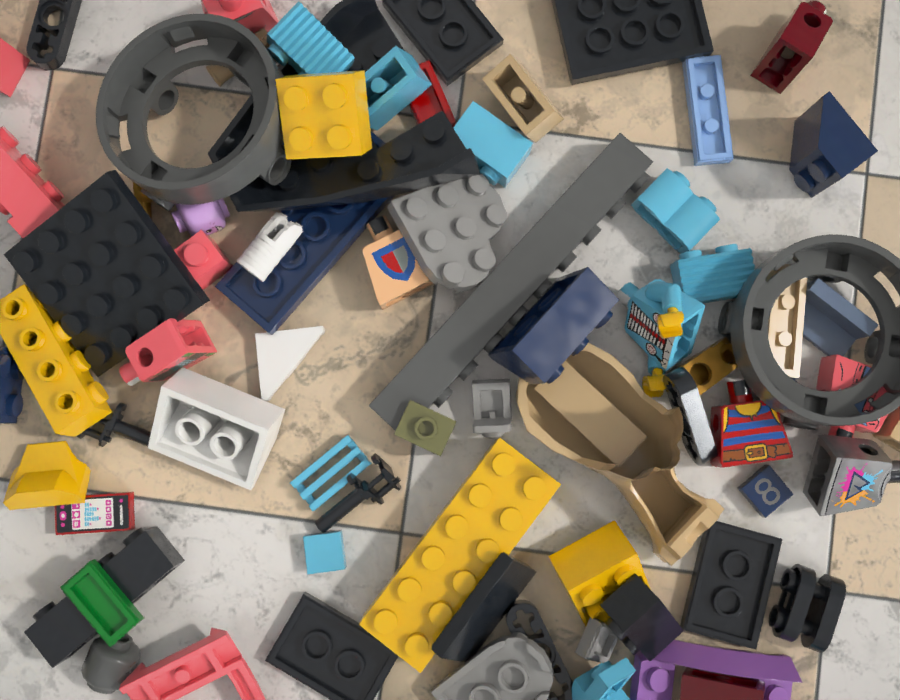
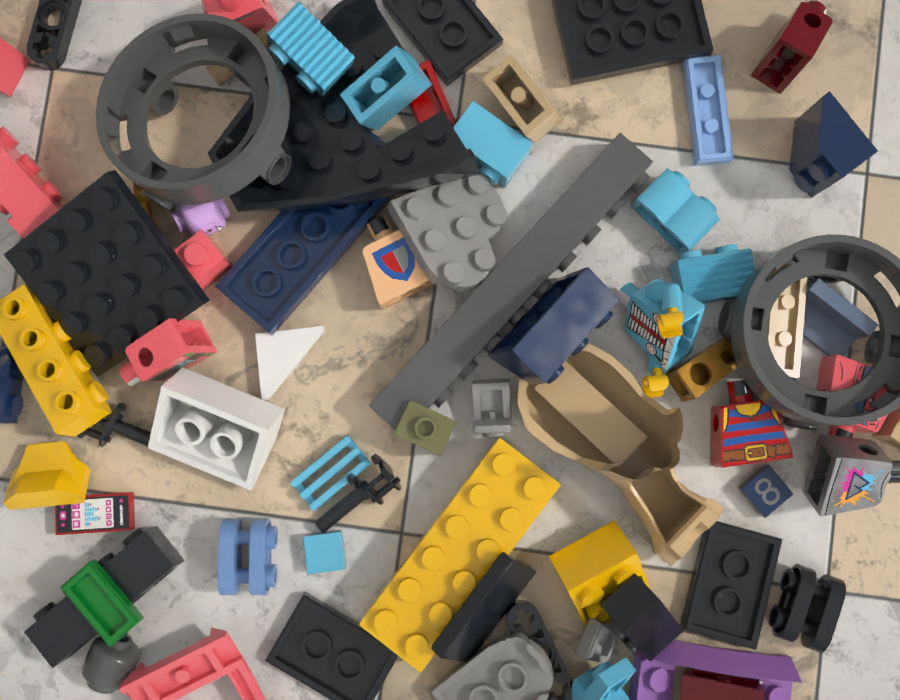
white hinge [236,212,303,282] -> none
yellow brick [275,70,372,160] -> none
black beam [663,367,718,466] -> none
none -> medium blue brick [218,518,278,595]

